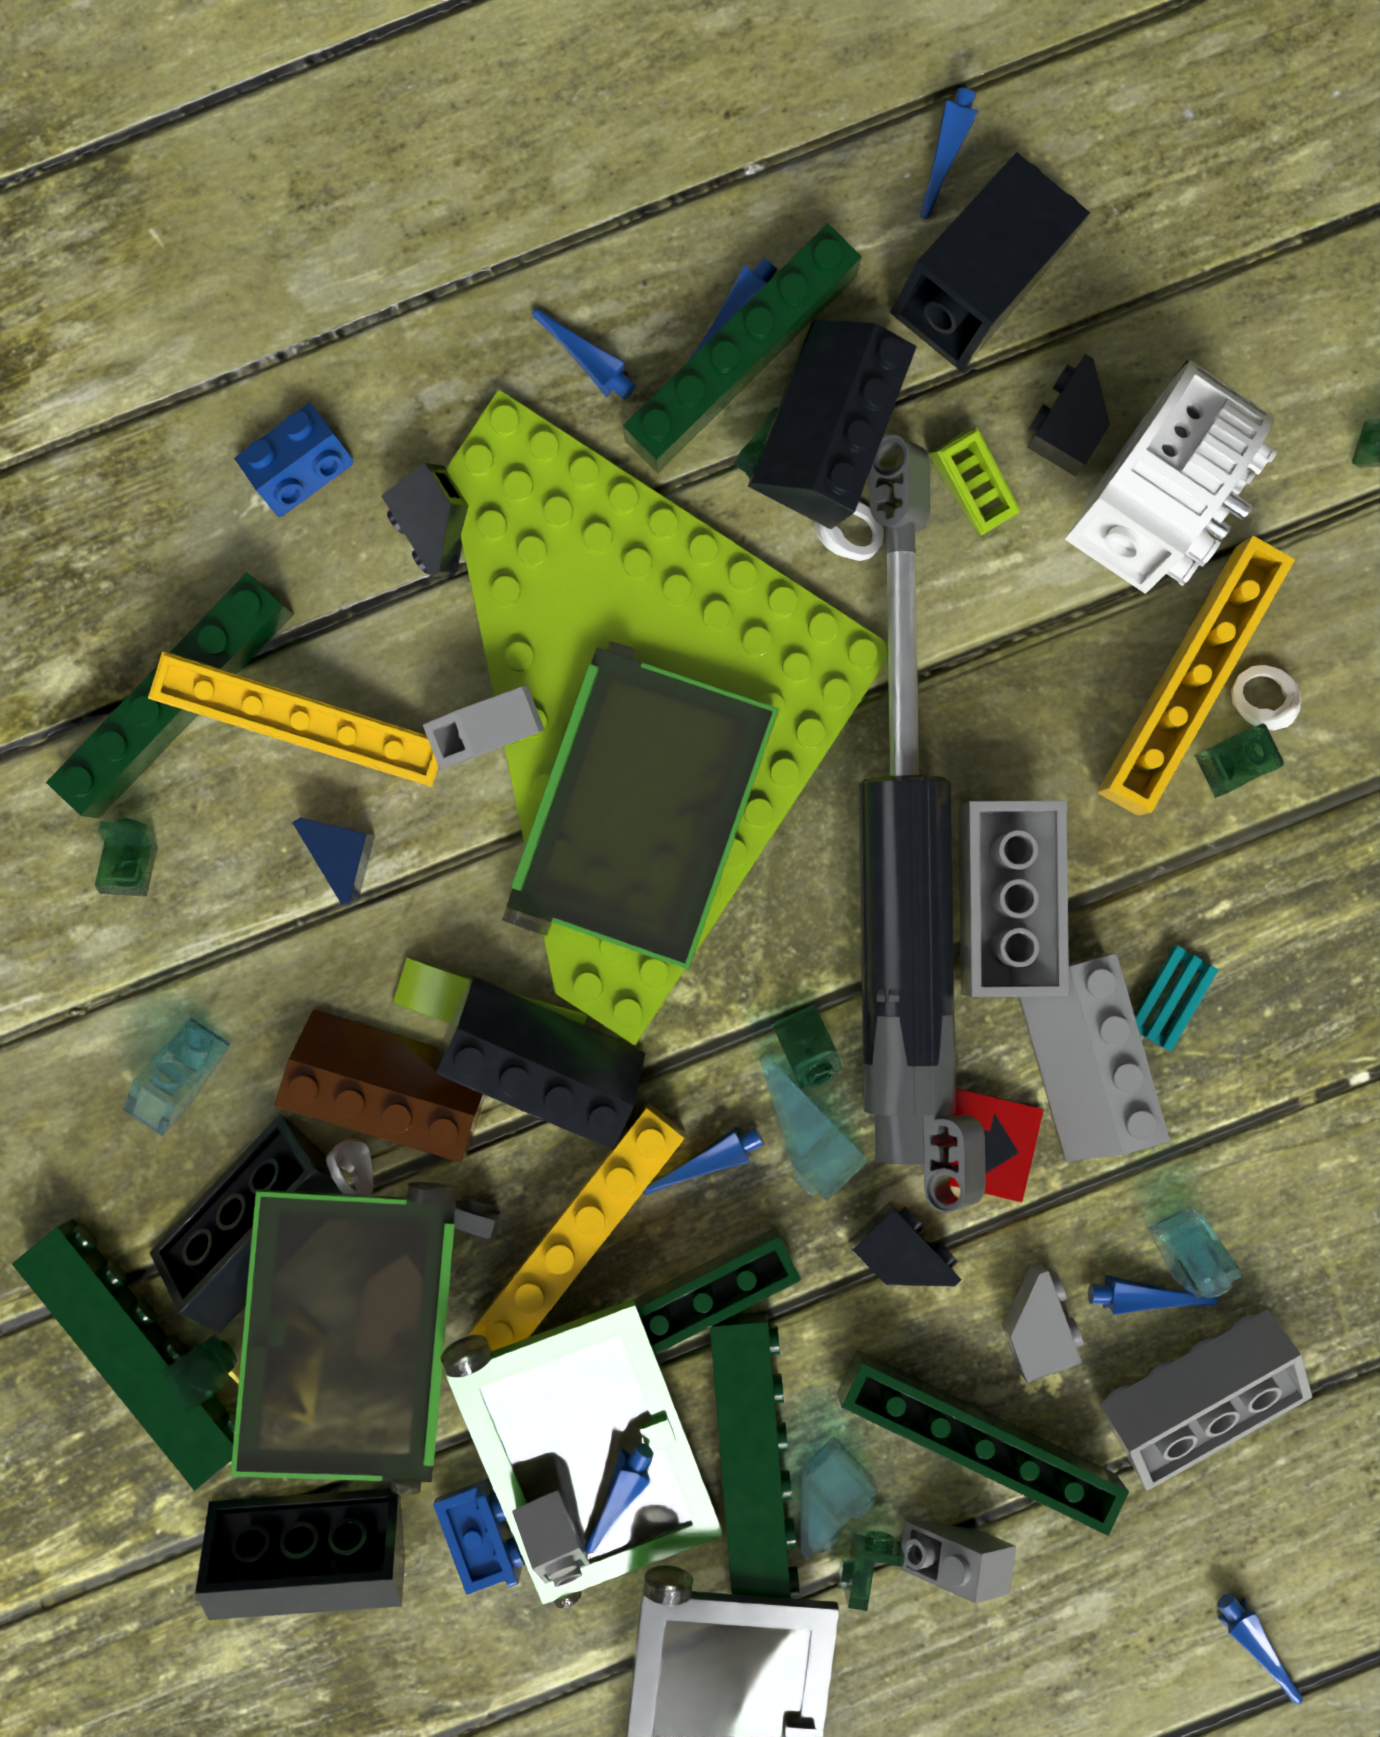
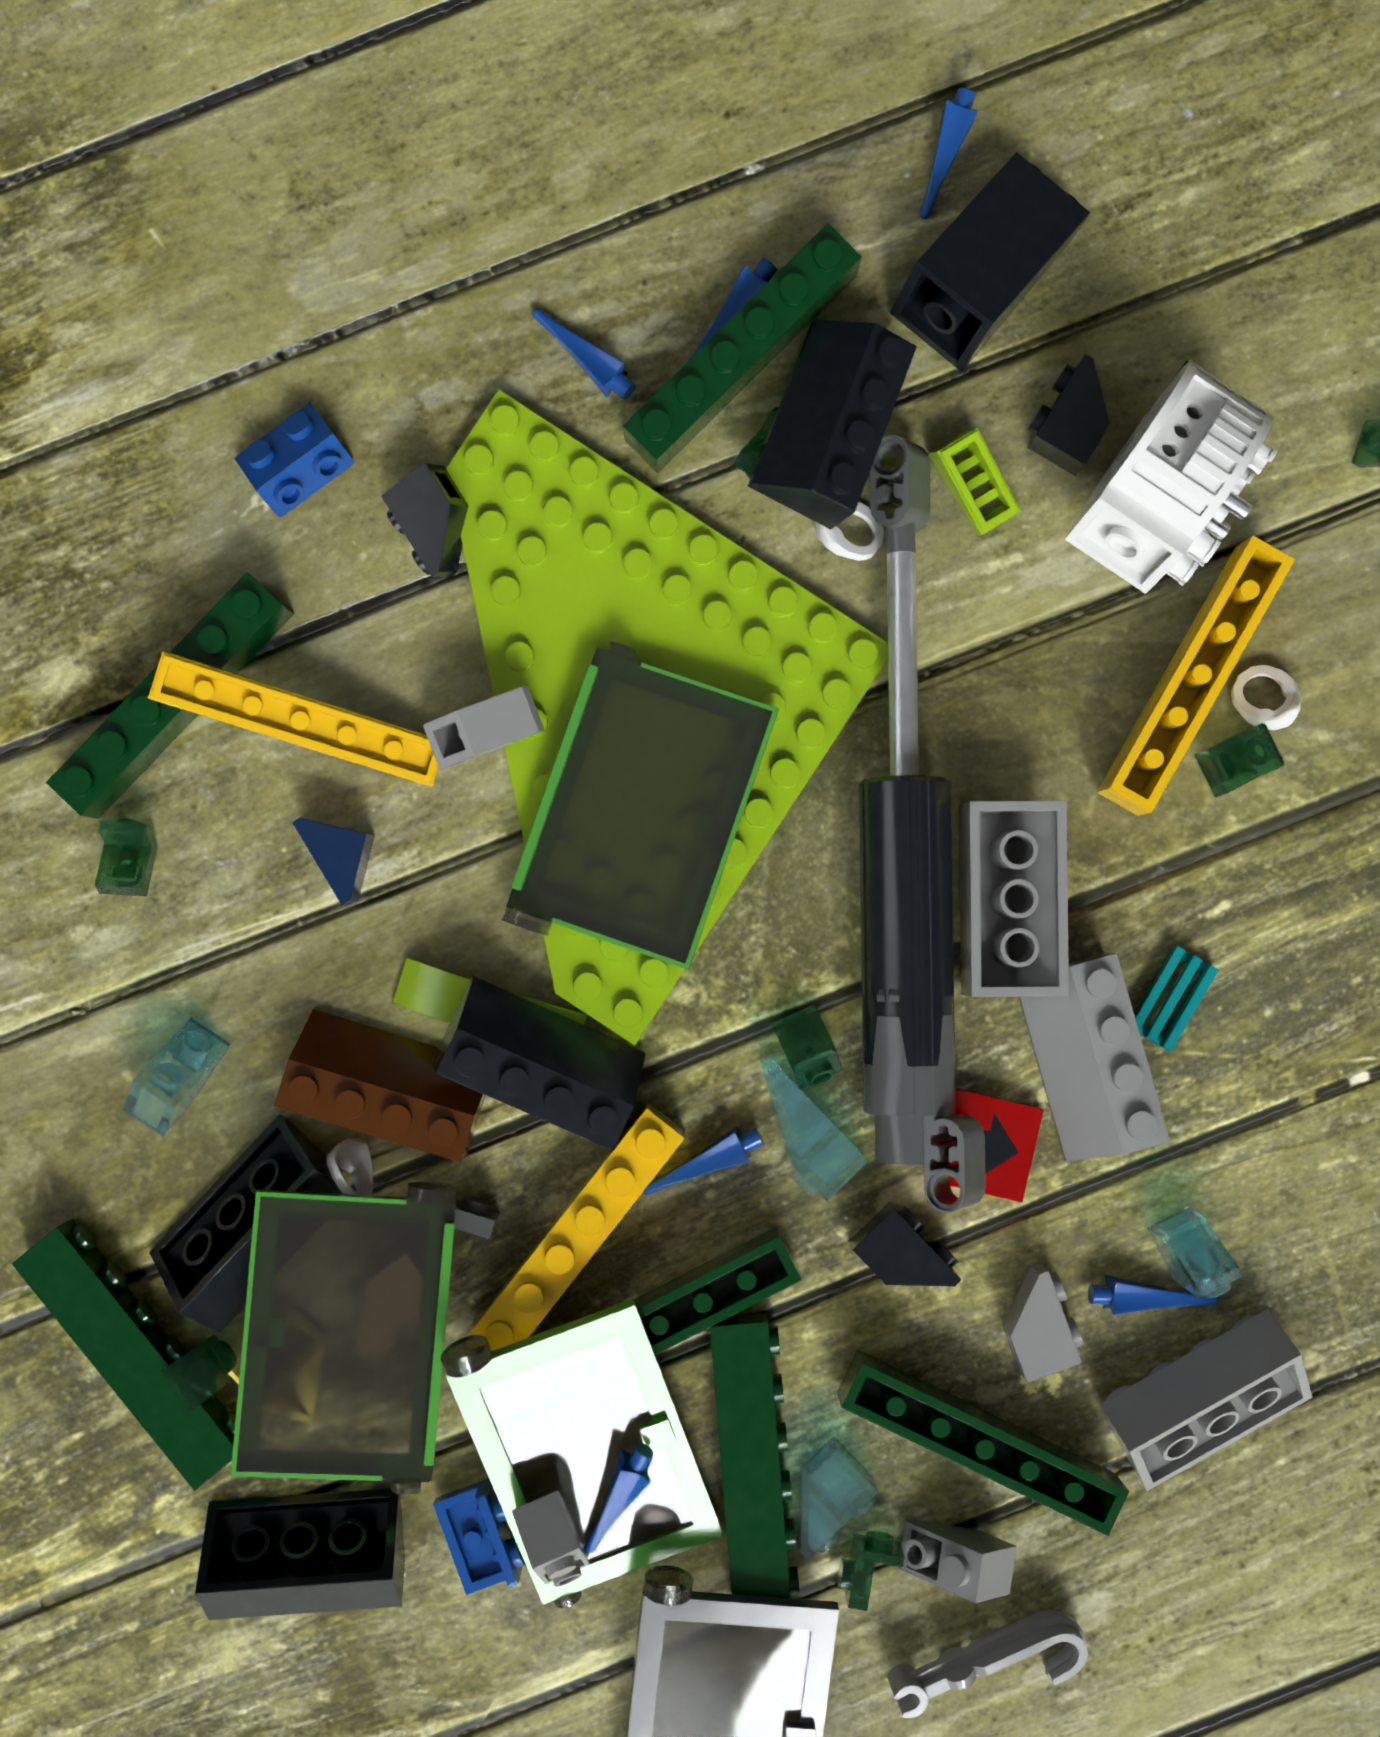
blue piece [1217,1593,1303,1705] -> none
none -> light grey piece [887,1609,1088,1718]

